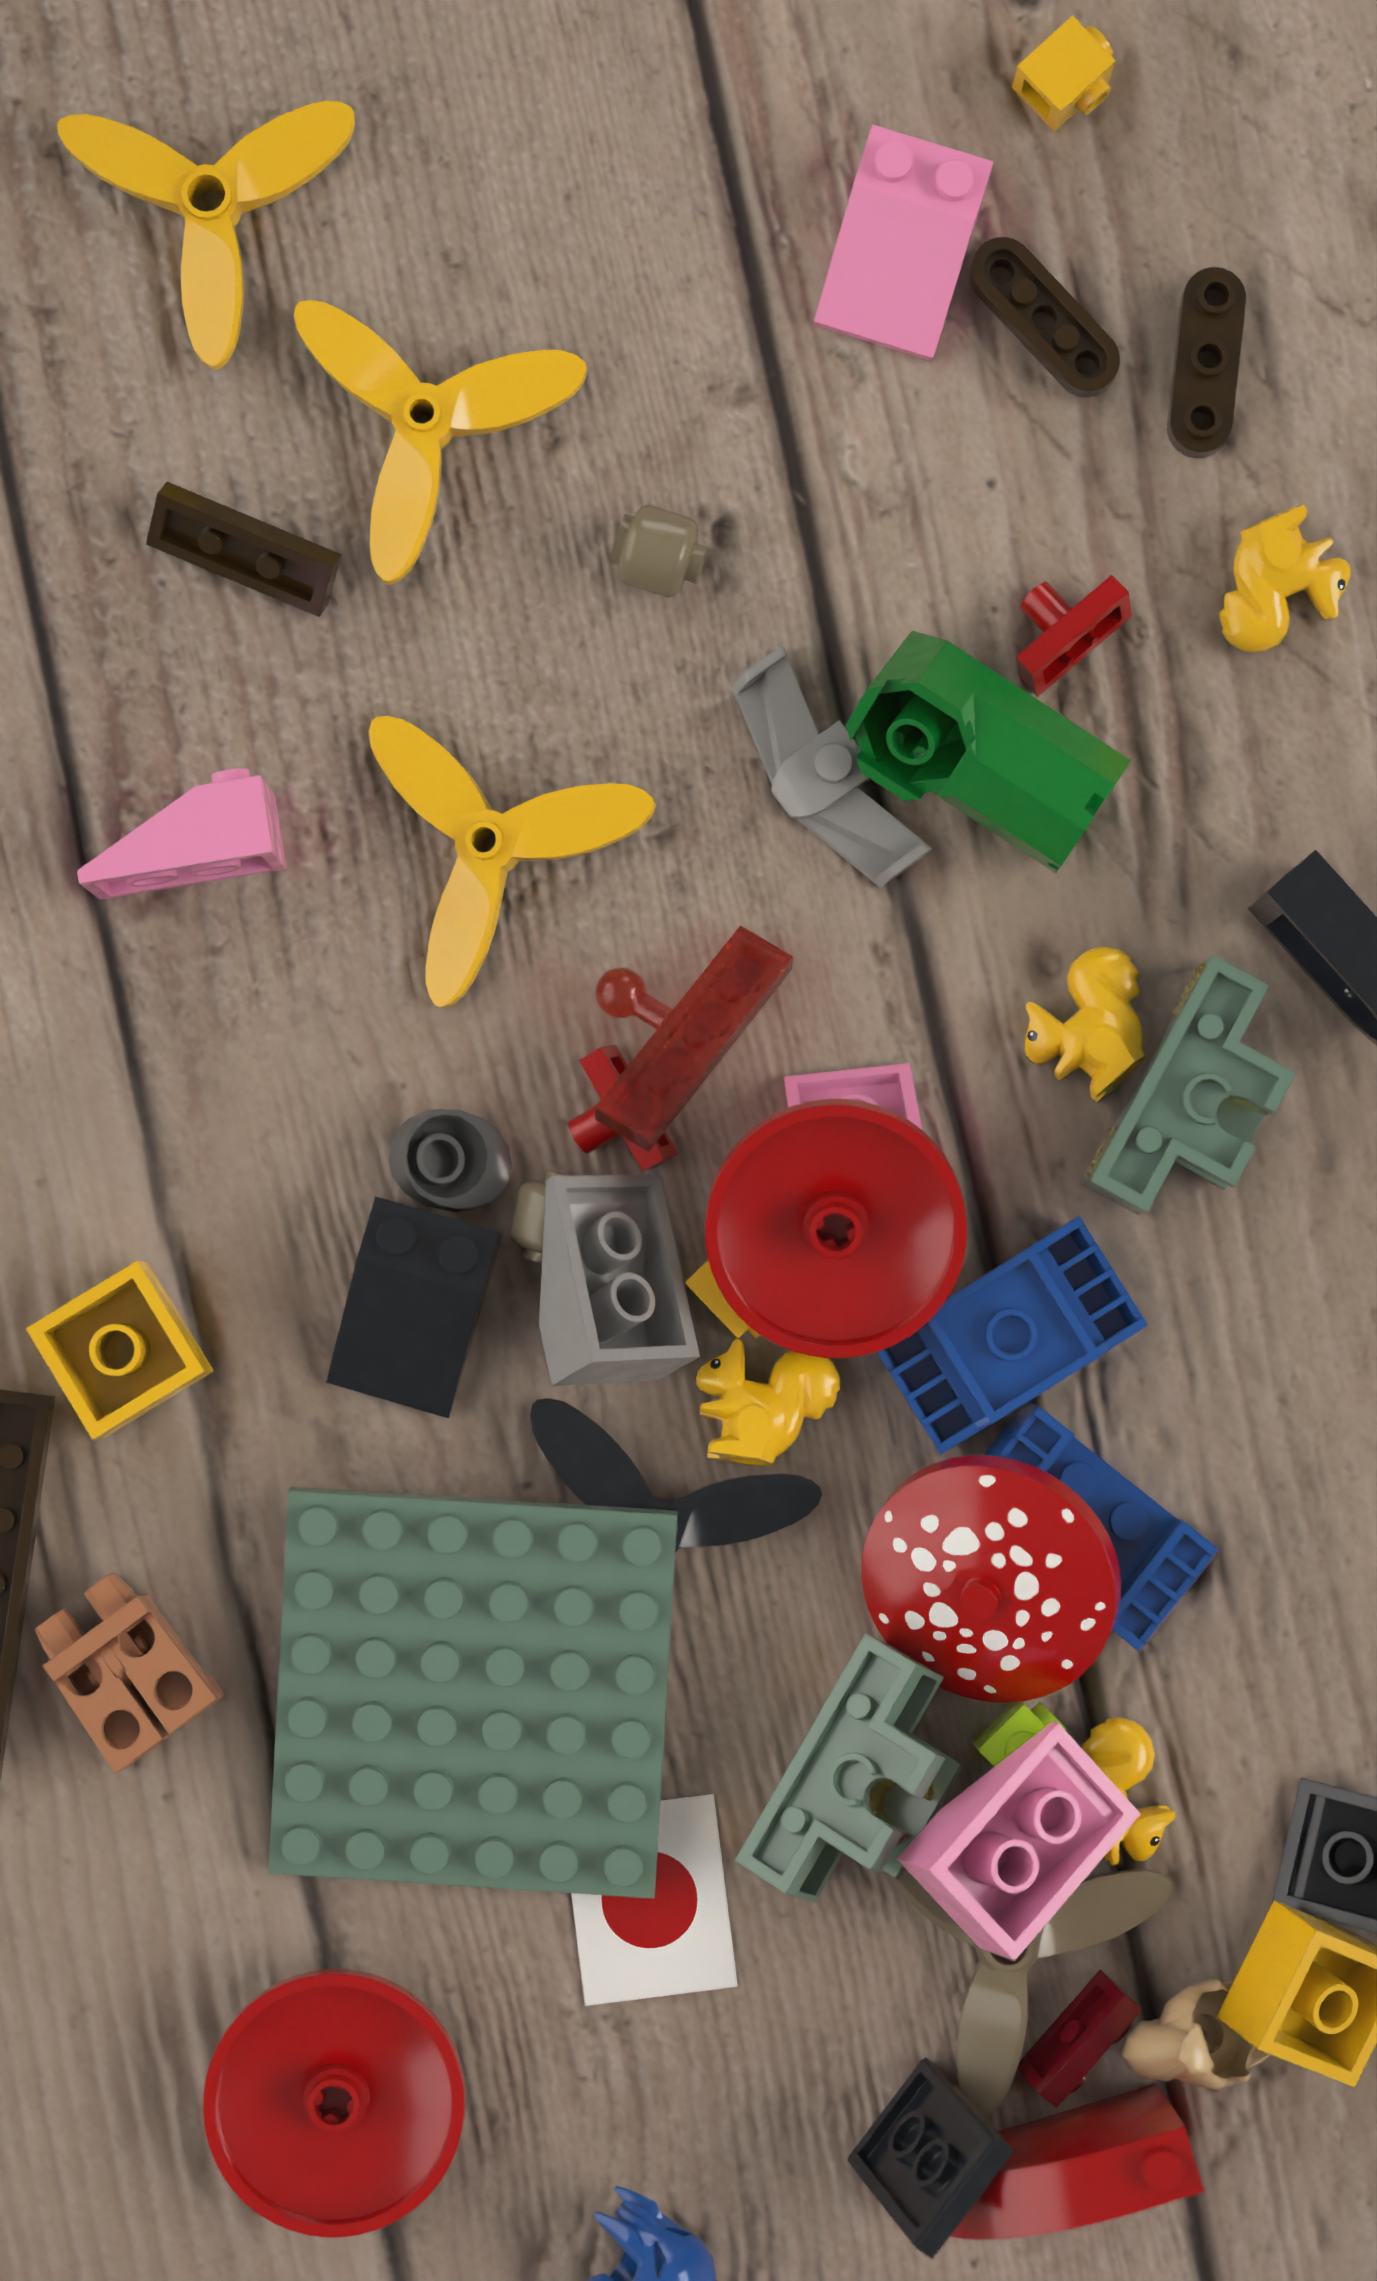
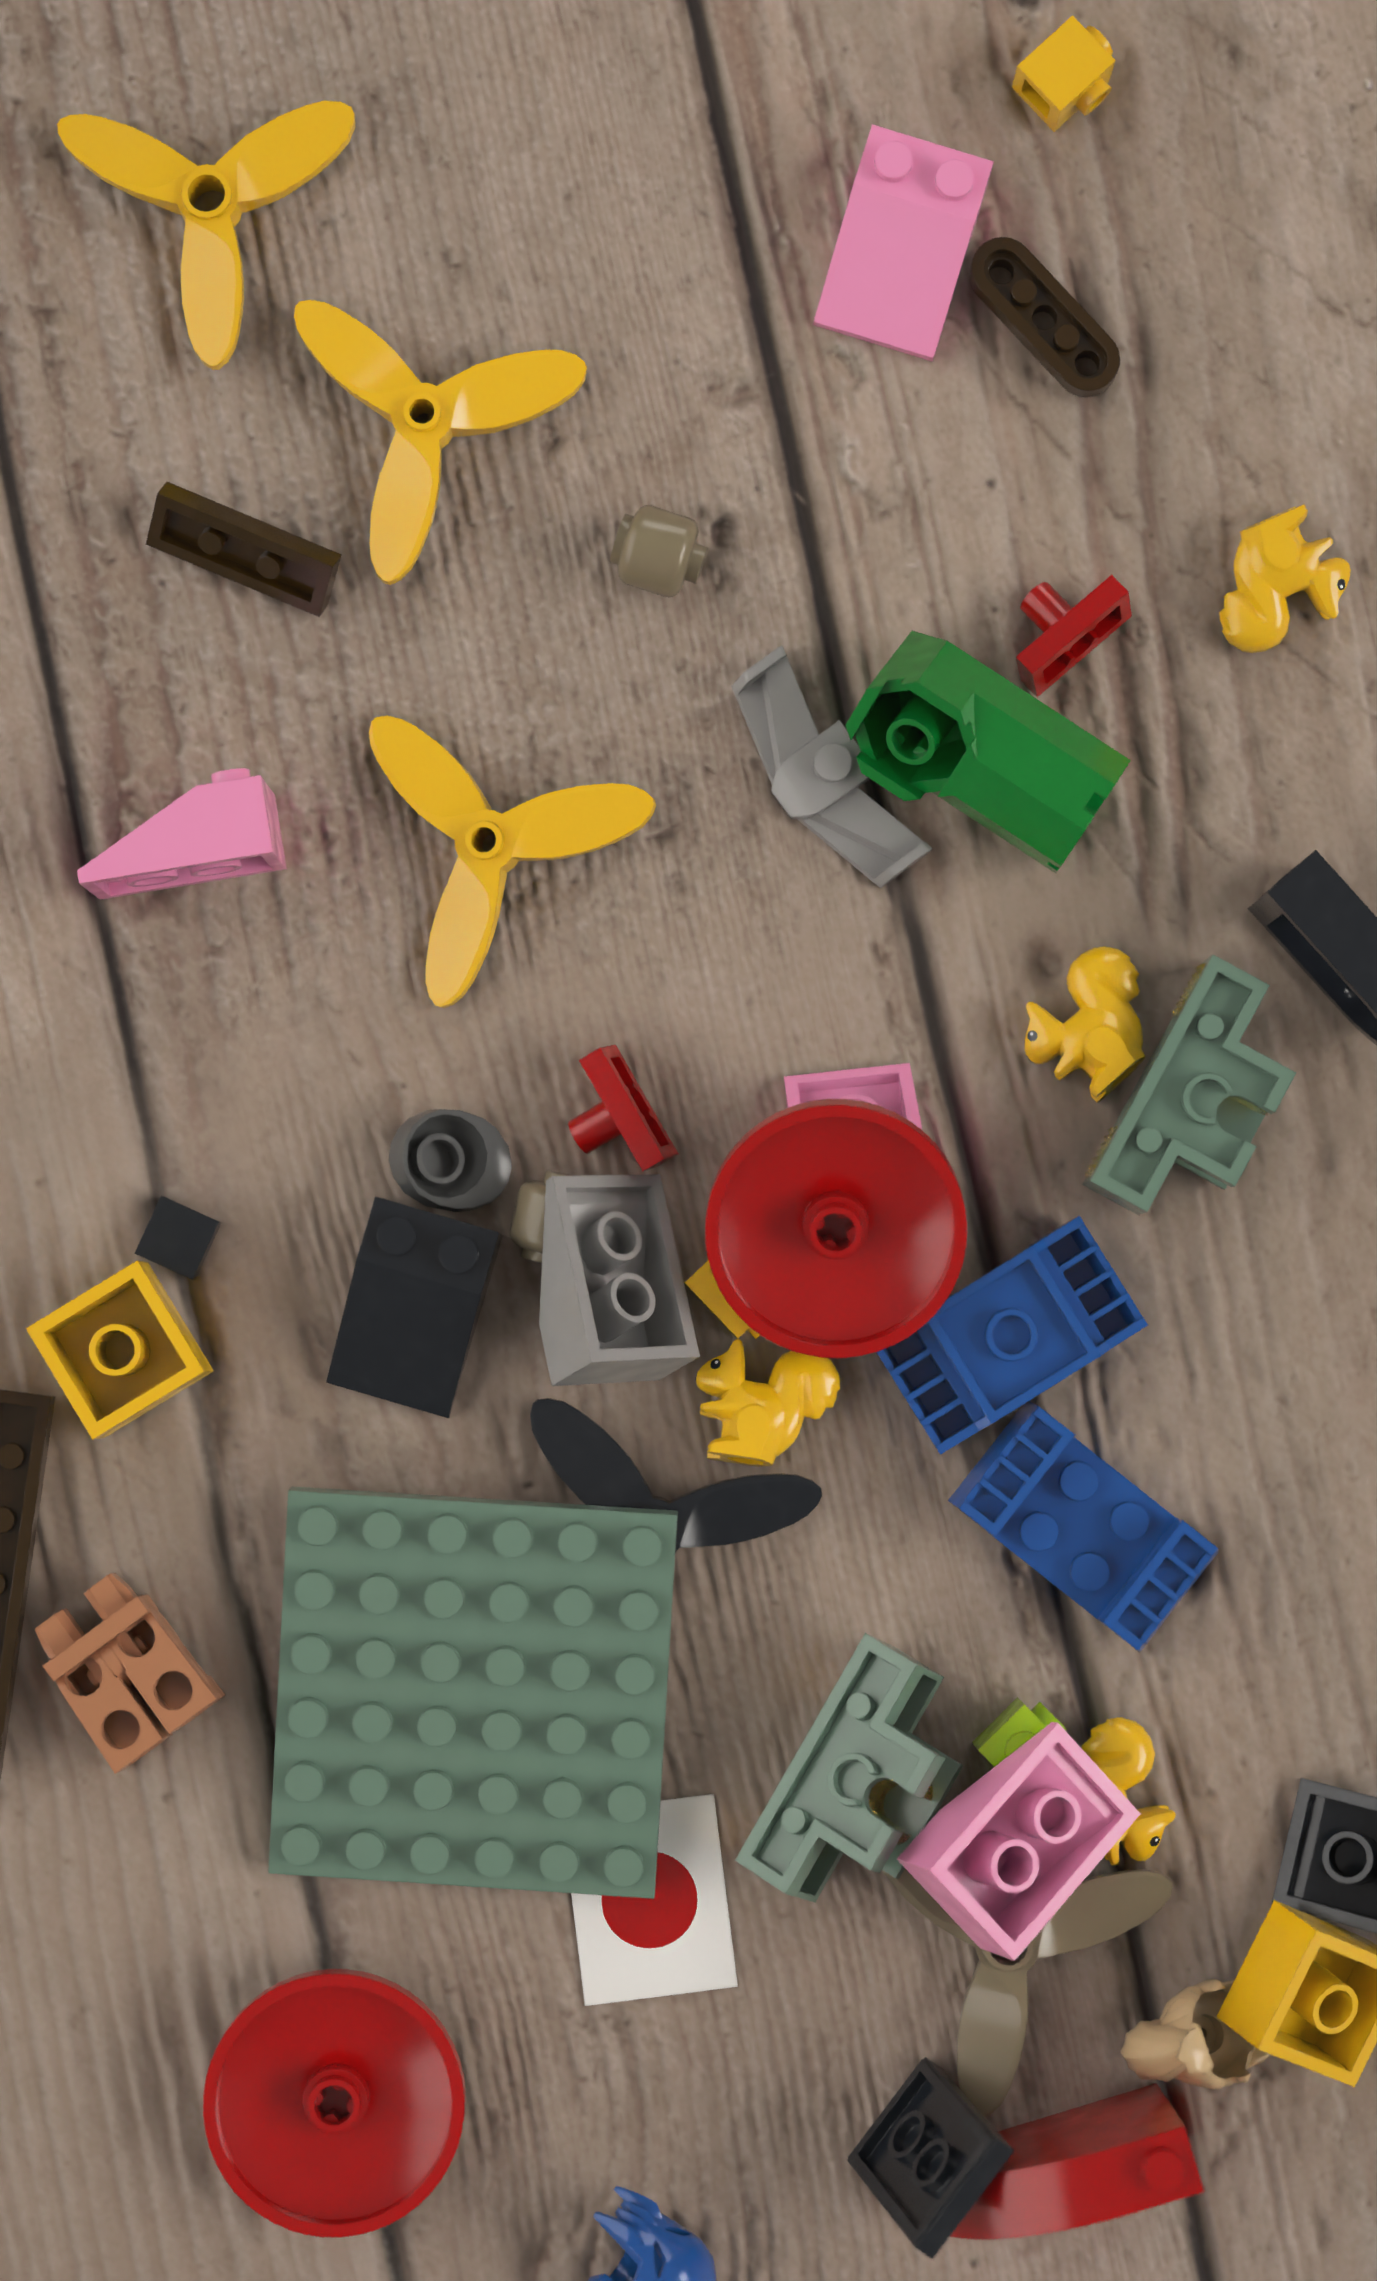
clear red plate [595,925,793,1152] -> none
red dish [861,1455,1121,1703] -> none
dark red plate [1017,1969,1142,2109] -> none
dark brown plate [1167,267,1246,458] -> none
none -> black tile [134,1195,222,1280]

